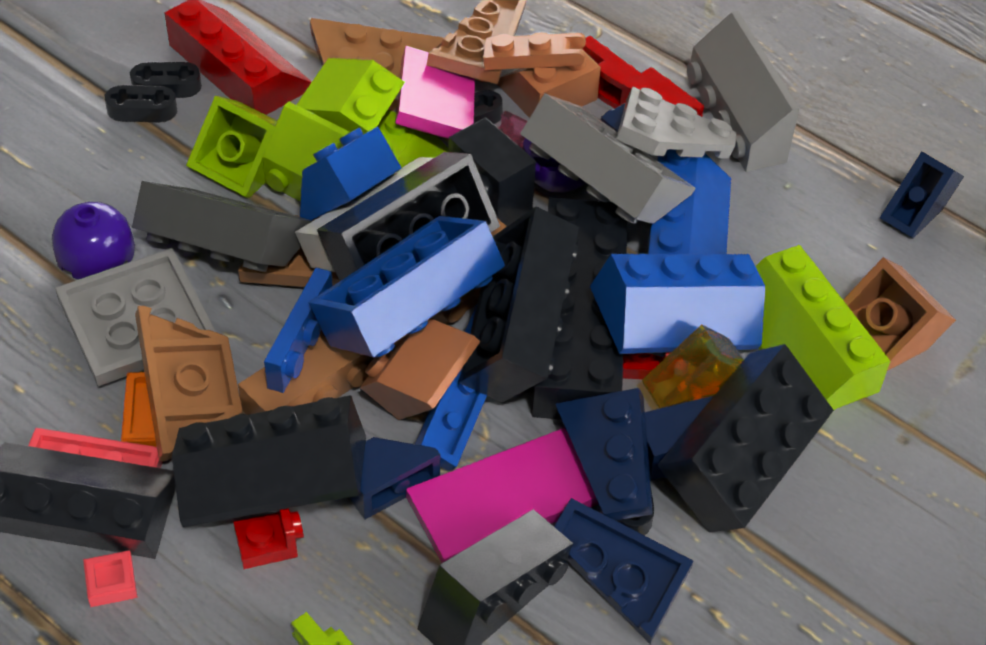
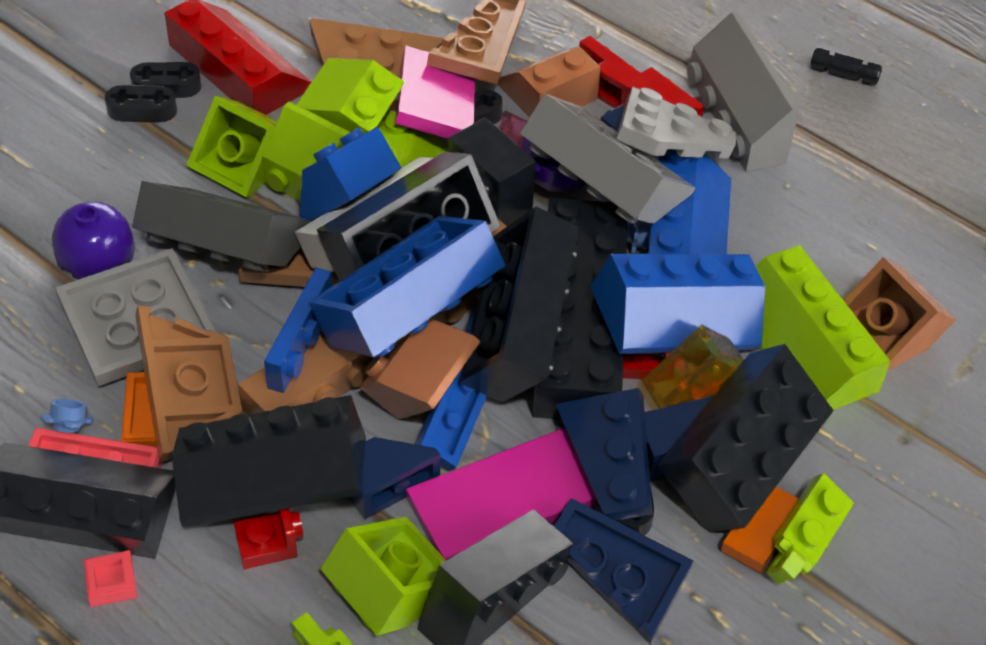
nougat hinge [483,32,586,70] -> none
dark blue slope [880,151,964,238] -> none
none -> medium blue plate [40,399,94,433]
none -> lime slope [320,516,446,636]
none -> medium blue plate [627,220,651,254]
none -> orange tile [721,486,799,573]
none -> lime hinge [766,472,855,585]
none -> black axle [811,48,882,86]

